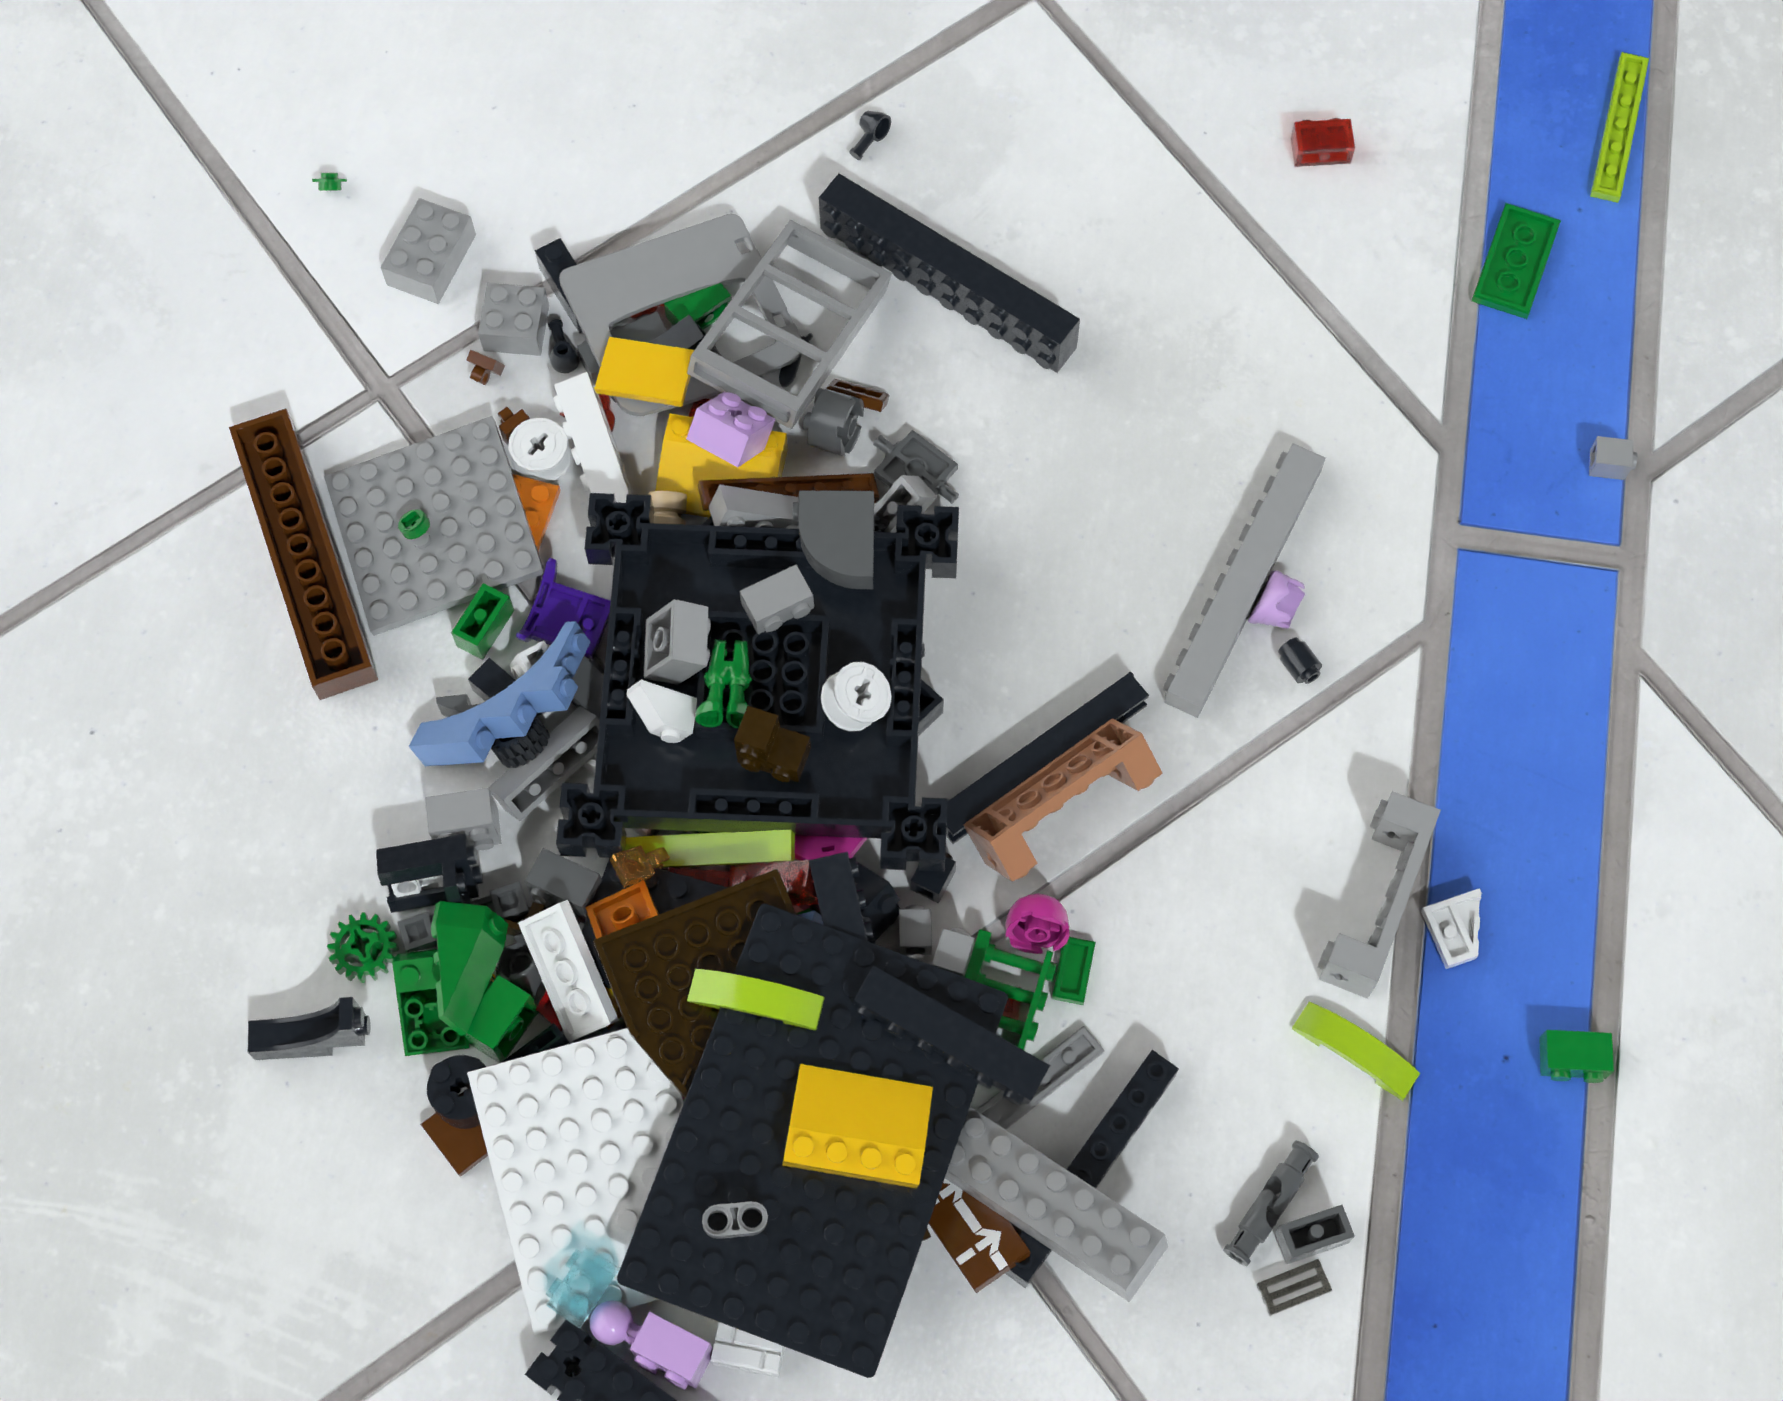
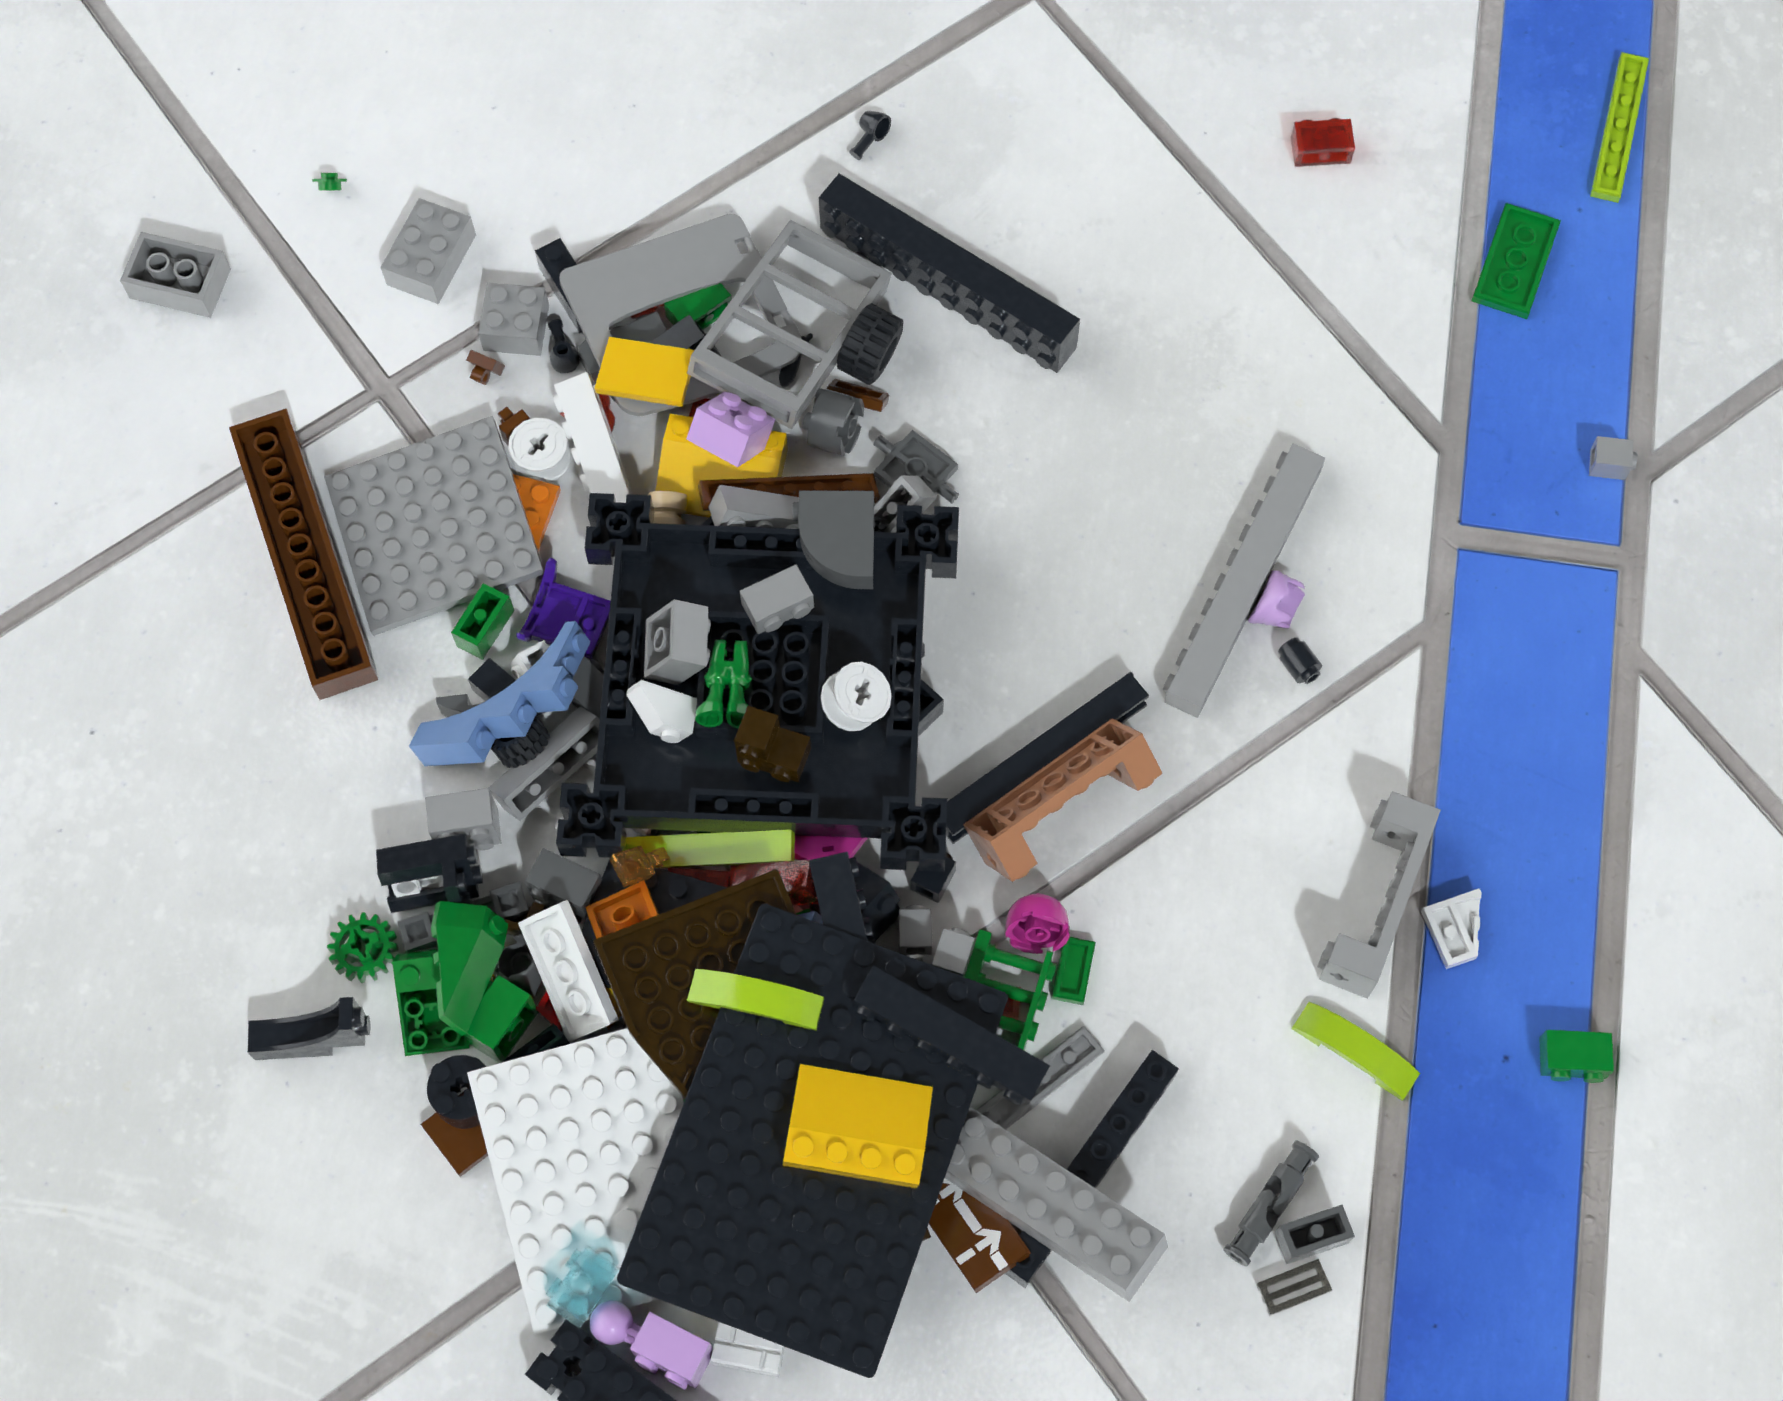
green tile [398,509,430,539] -> none
light grey beam [702,1201,768,1239] -> none
none -> light grey brick [120,232,231,318]
none -> black tyre [837,303,903,385]

